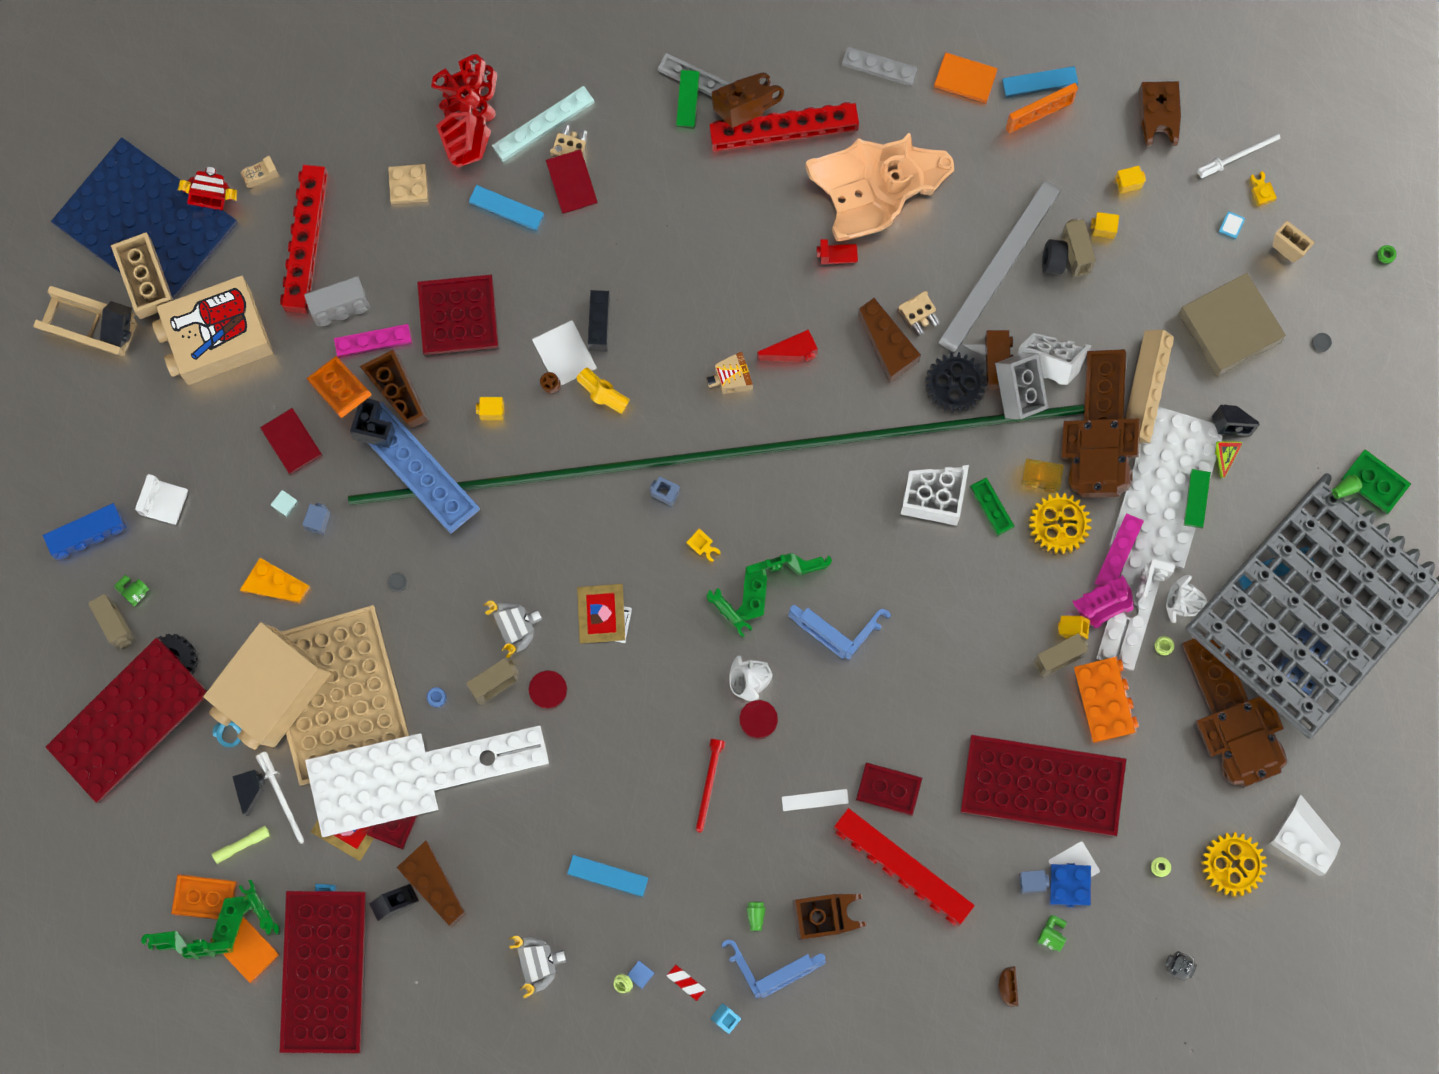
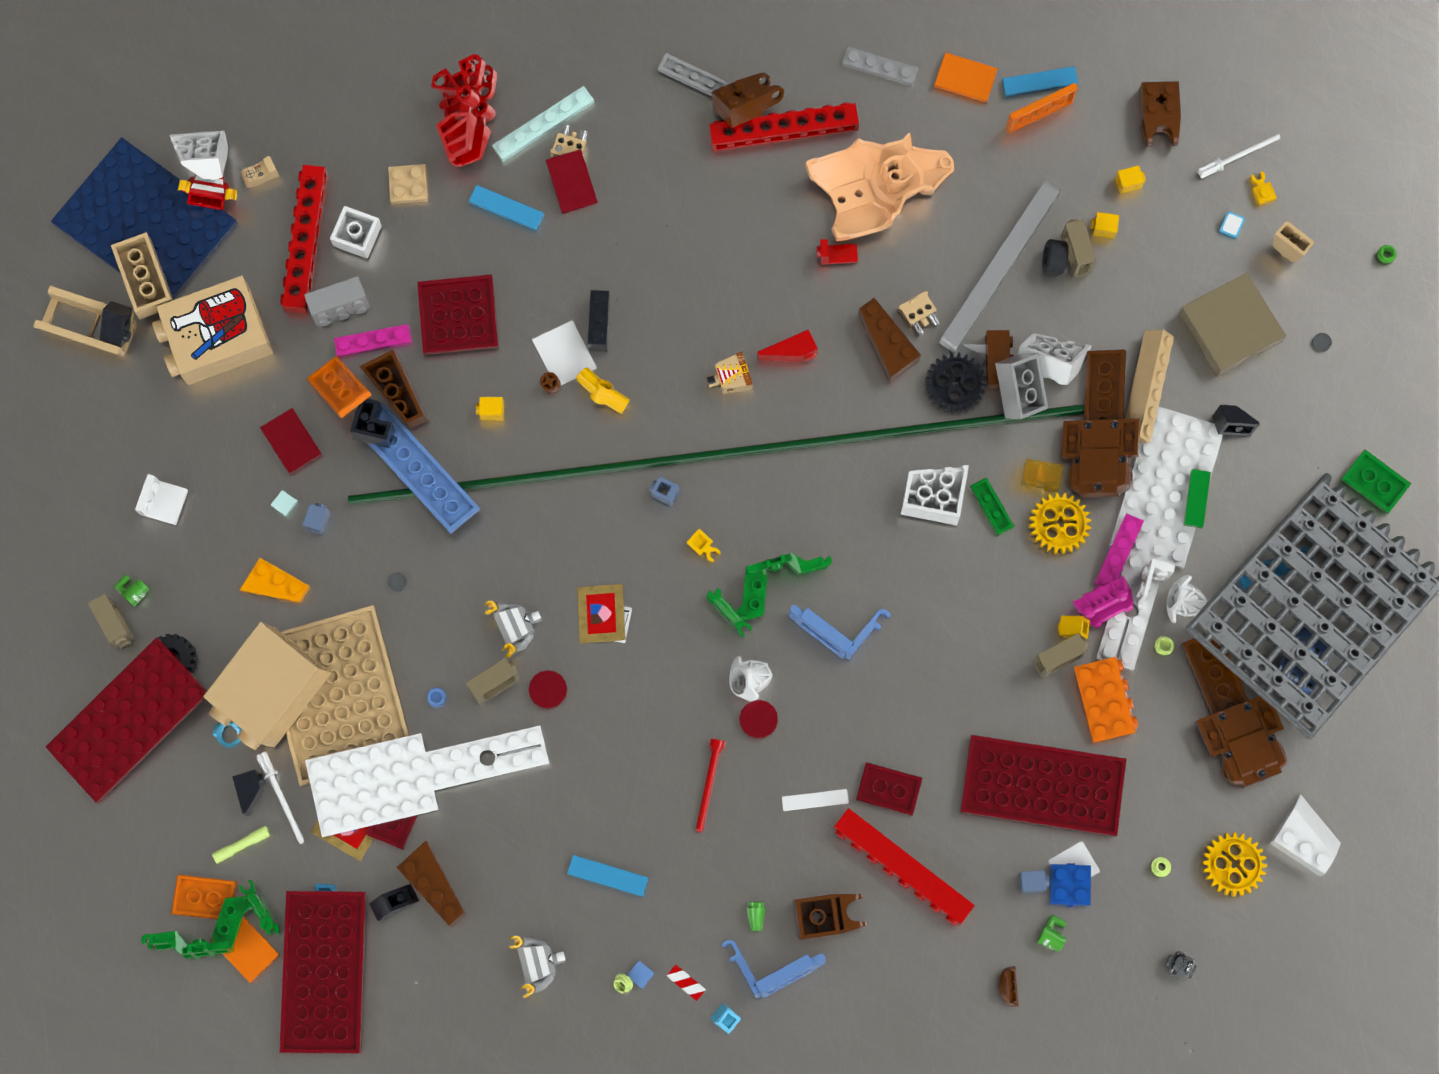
blue brick [43,503,127,560] -> none
green tile [676,70,700,127] -> none
piece [1215,441,1242,478] -> none
bright green cone [1332,475,1362,499] -> none
none -> white wedge [169,131,228,180]
none -> white brick [330,206,382,259]

